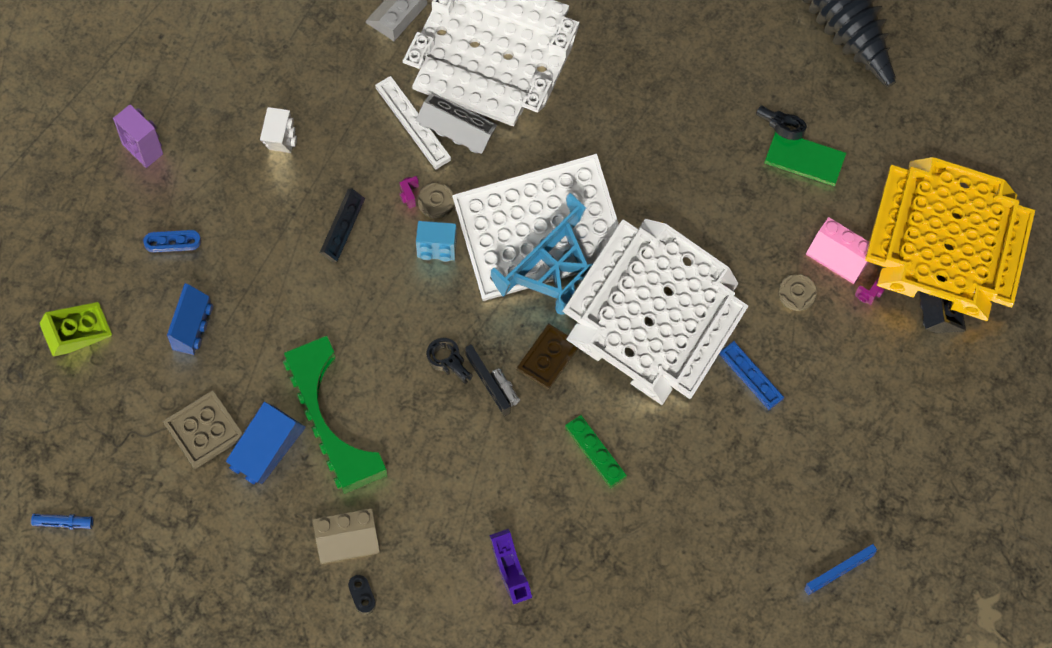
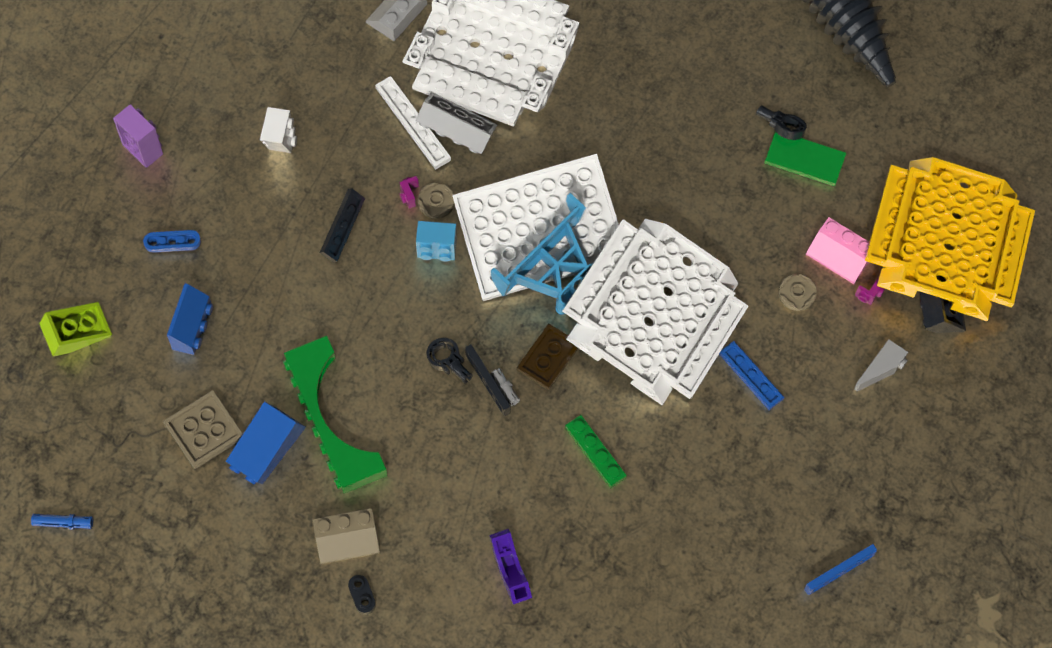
none -> light grey slope [854,339,908,392]

